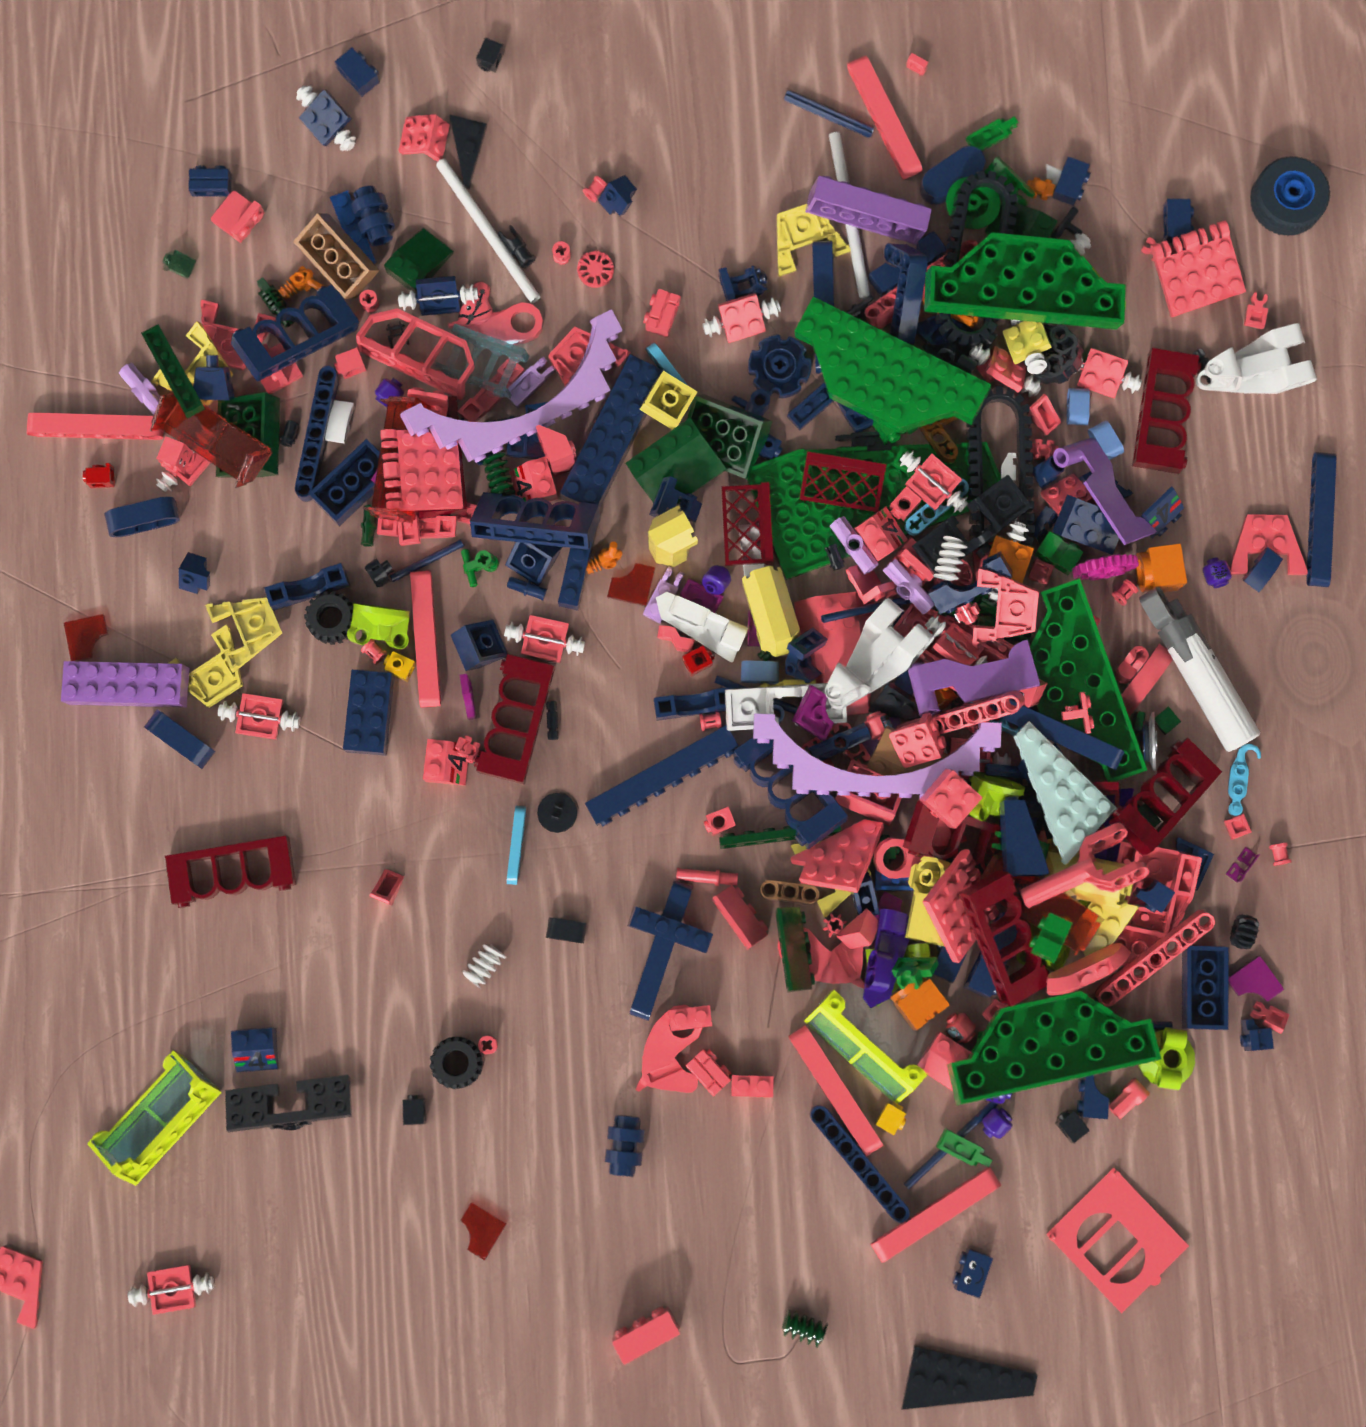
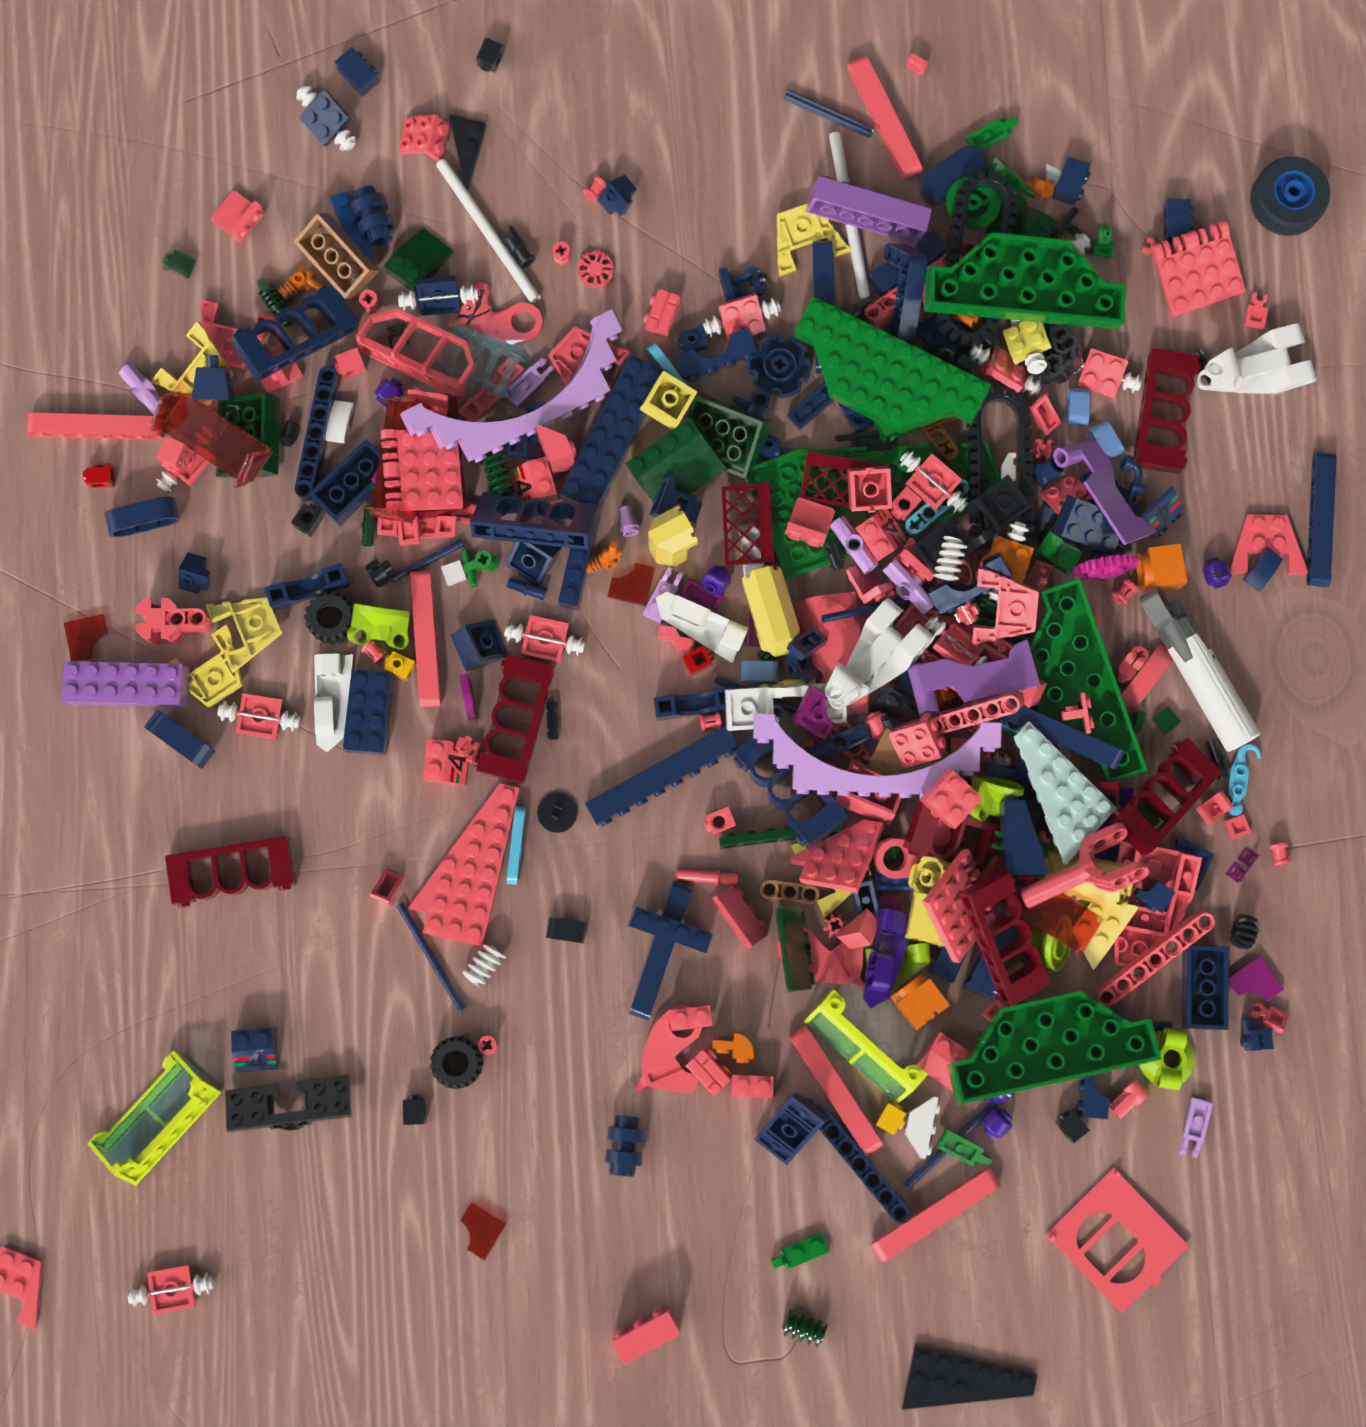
dark green plate [141,324,205,419] -> none
dark blue brick [188,165,232,197] -> none
green plate [892,957,938,989] -> none
coral head [945,1013,976,1044] -> none
dark blue brick [952,1248,993,1299] -> none
green brick [1030,912,1072,963] -> none
coral brick [1047,943,1131,996] -> none
flat silver piece [1143,712,1157,771] -> none
none -> coral connector [135,598,214,645]
none -> black brick [291,503,323,537]
none -> white panel [314,654,353,752]
none -> dark blue piece [396,903,465,1012]
none -> coral wing [409,784,520,947]
none -> white tile [441,560,467,586]
none -> lavender cone [620,506,640,537]
none -> dark blue arch [675,327,759,383]
none -> dark blue brick [677,325,708,352]
none -> orange brick [712,1033,754,1063]
none -> dark blue brick [754,1091,828,1165]
none -> green hinge [771,1232,829,1269]
none -> coral bracket [785,498,834,547]
none -> coral brick [847,466,892,512]
none -> white slope [904,1096,941,1159]
none -> dark blue bar [1089,454,1145,560]
none -> green piece [1091,223,1114,259]
none -> lavender hinge [1179,1097,1213,1158]
none -> coral bracket [1196,791,1233,825]
none -> black pin [1206,738,1230,780]

